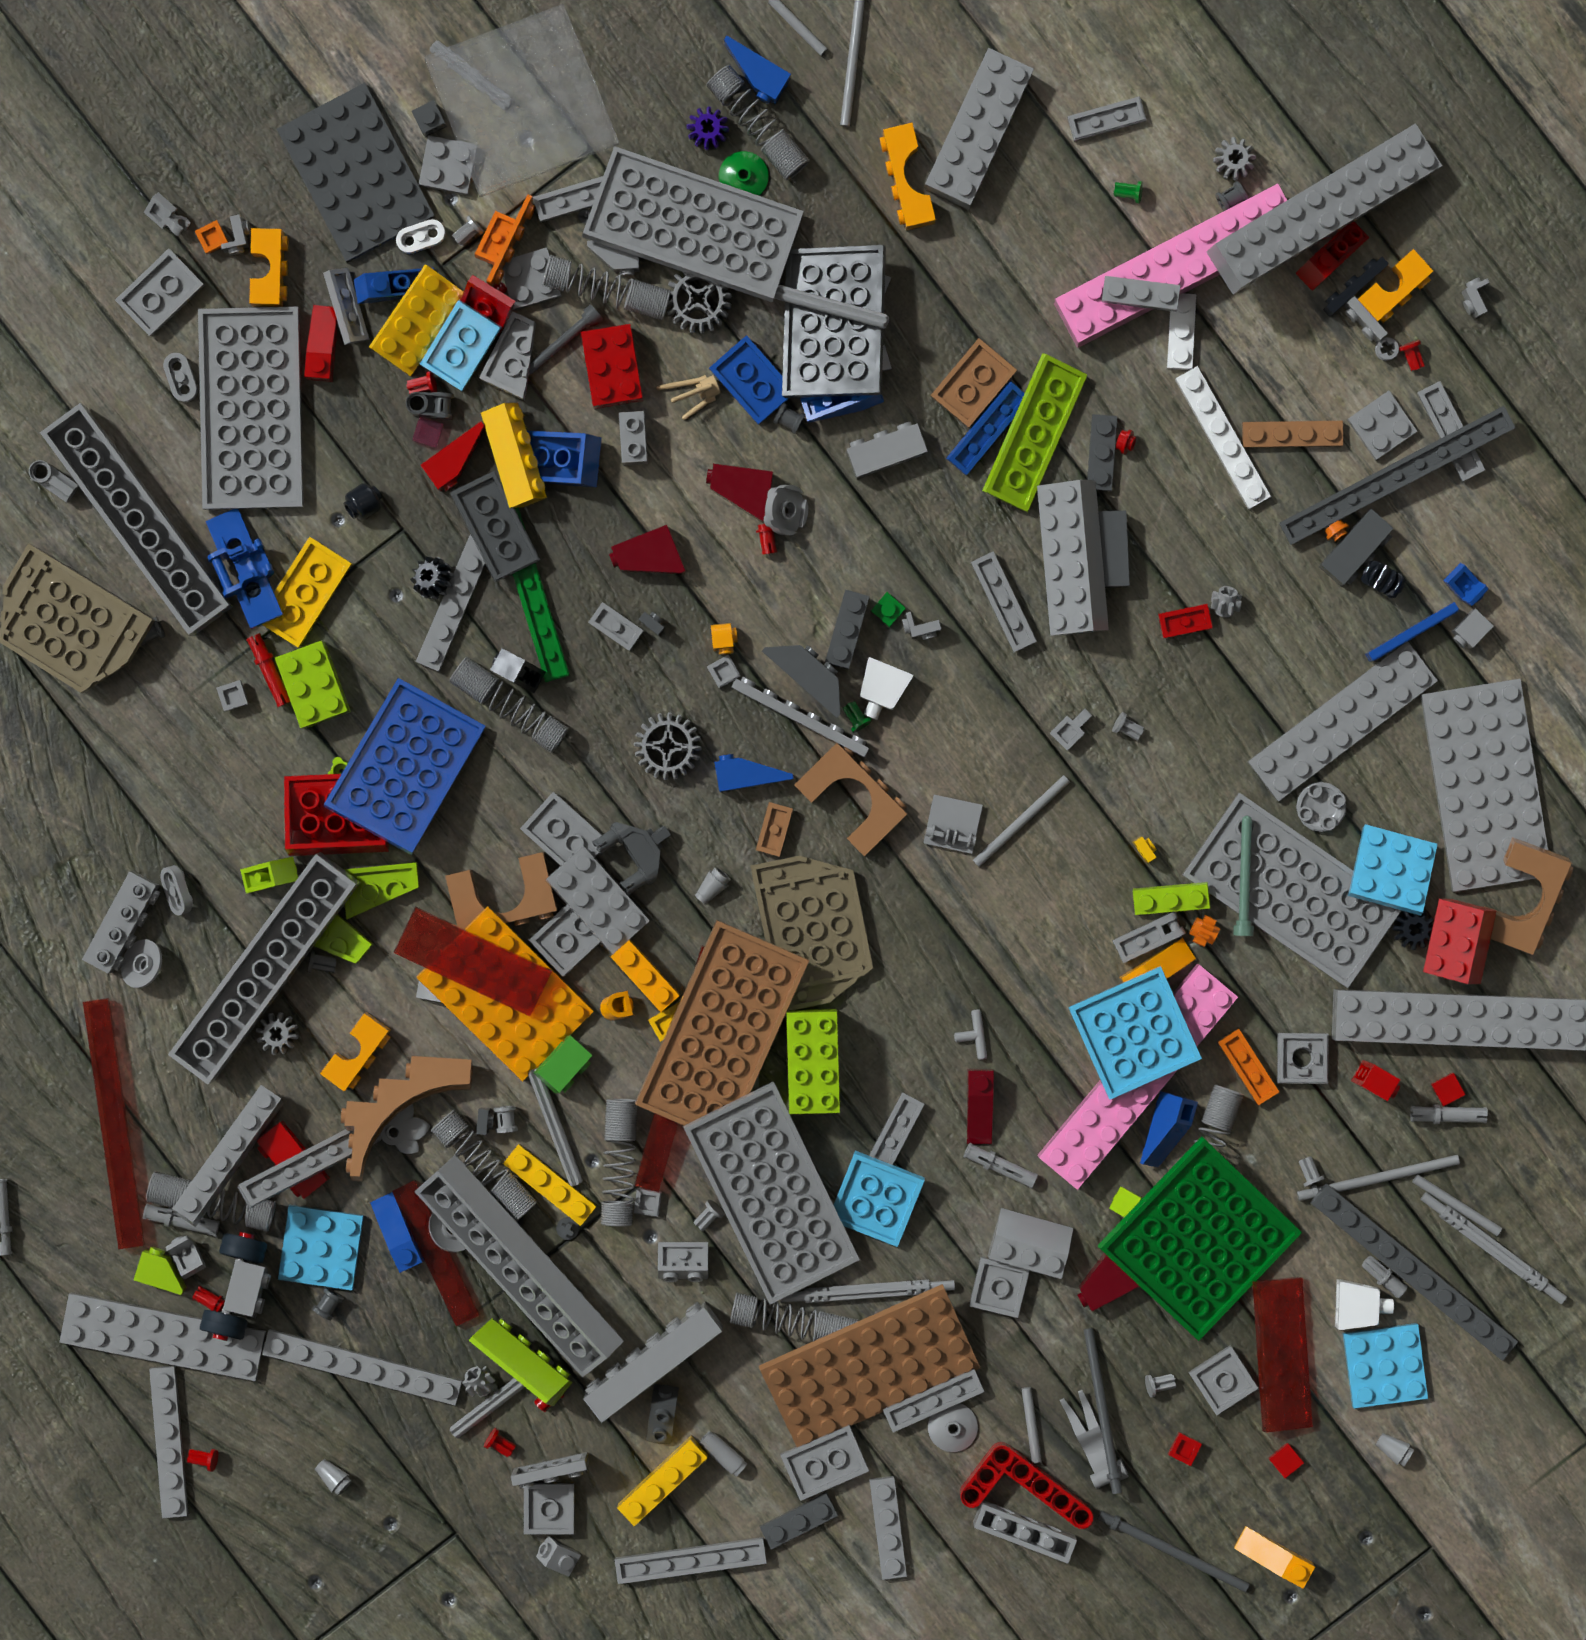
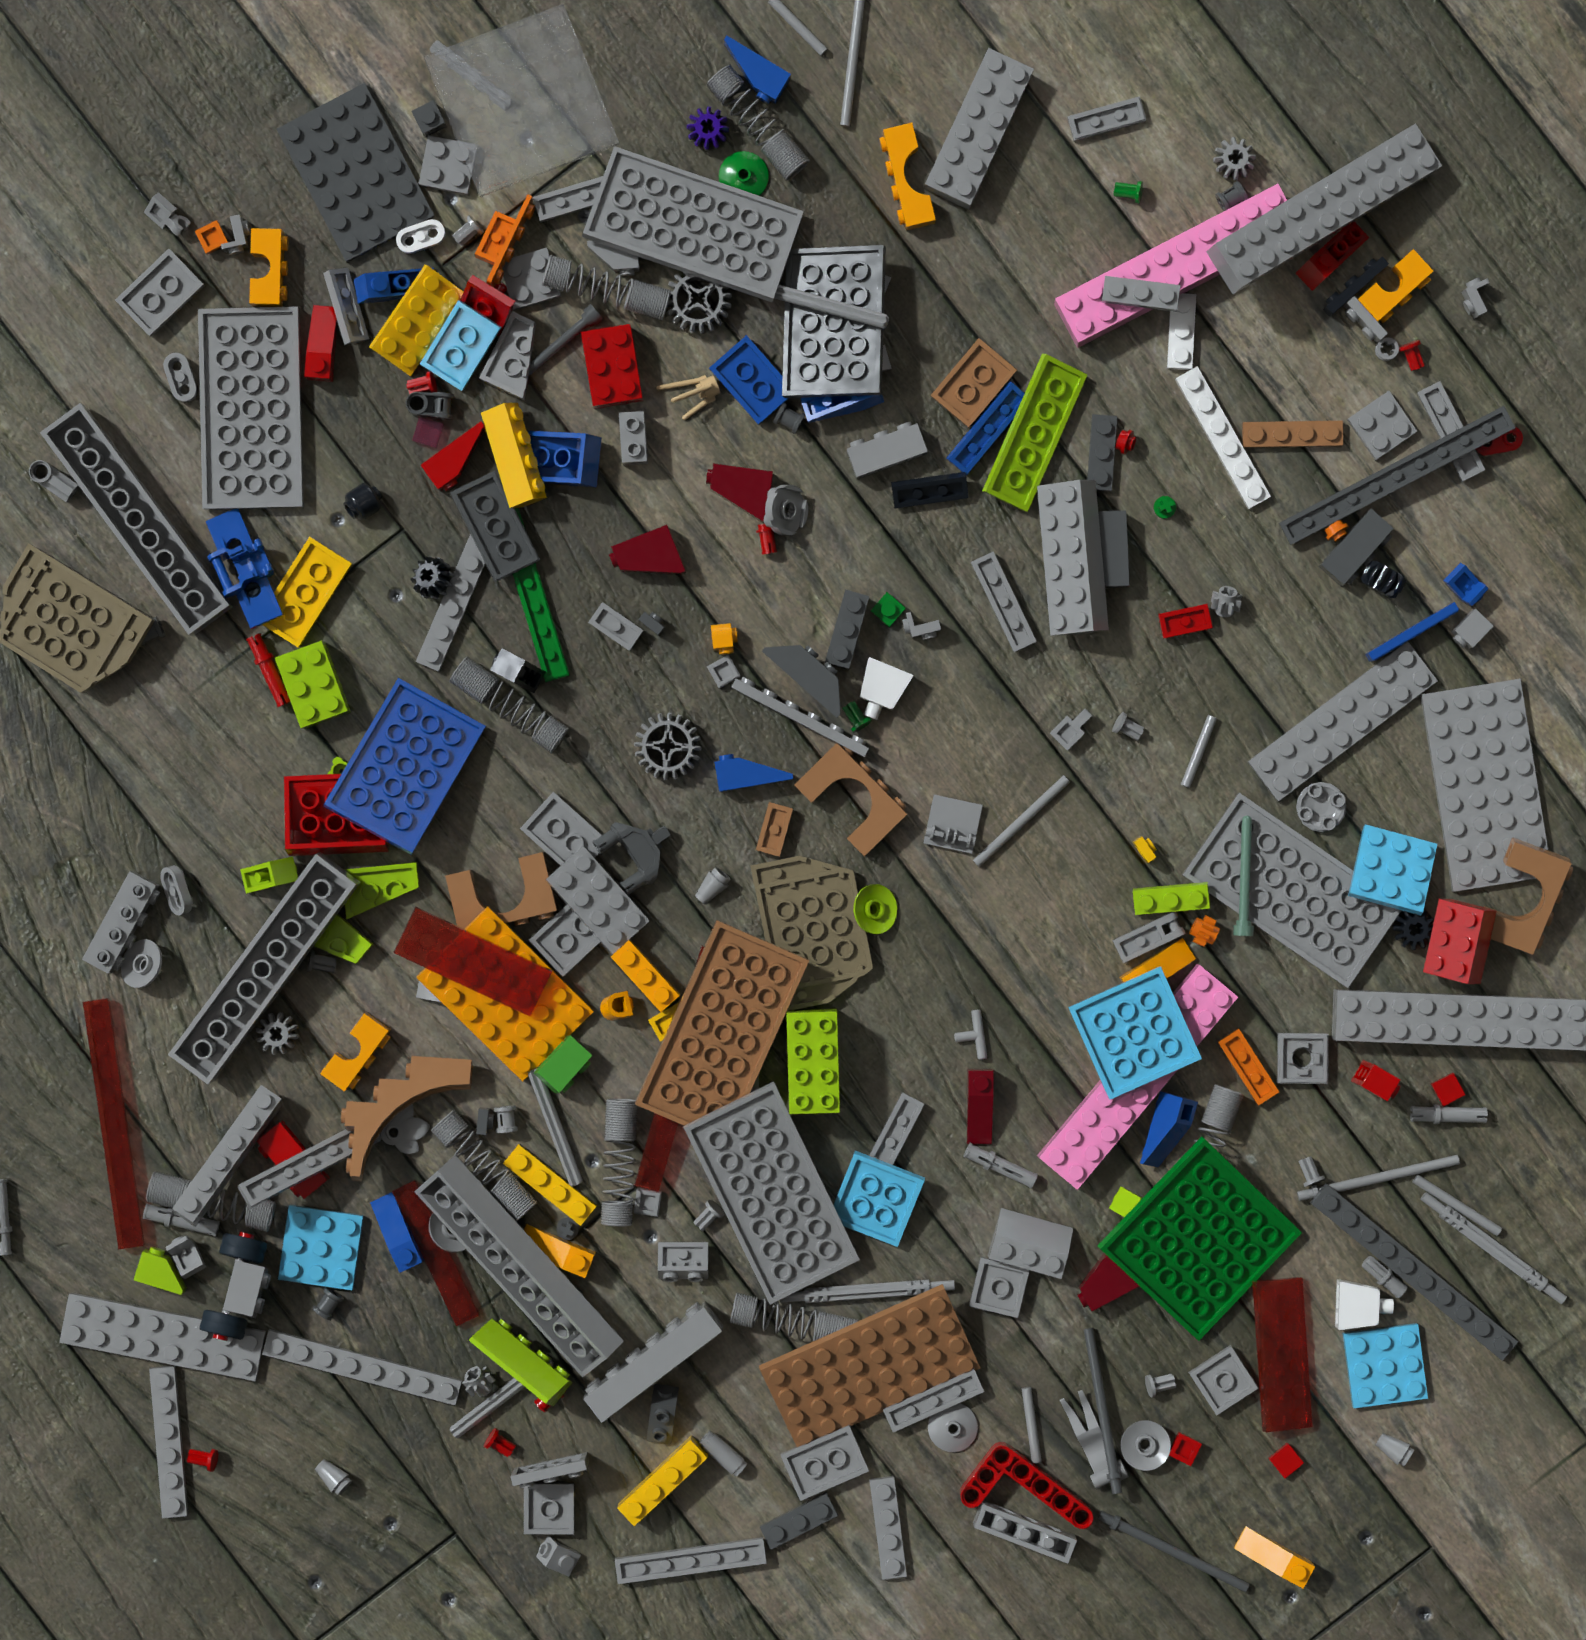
red pin [192,1285,225,1312] -> none
light grey plate [216,680,249,712] -> none
none -> light orange slope [524,1224,596,1278]
none -> lime dish [853,884,897,934]
none -> black plate [891,472,969,509]
none -> light grey dish [1121,1420,1171,1471]
none -> green piece [1153,496,1176,519]
none -> light grey bar [1181,715,1217,788]
none -> red plate [1475,427,1523,456]

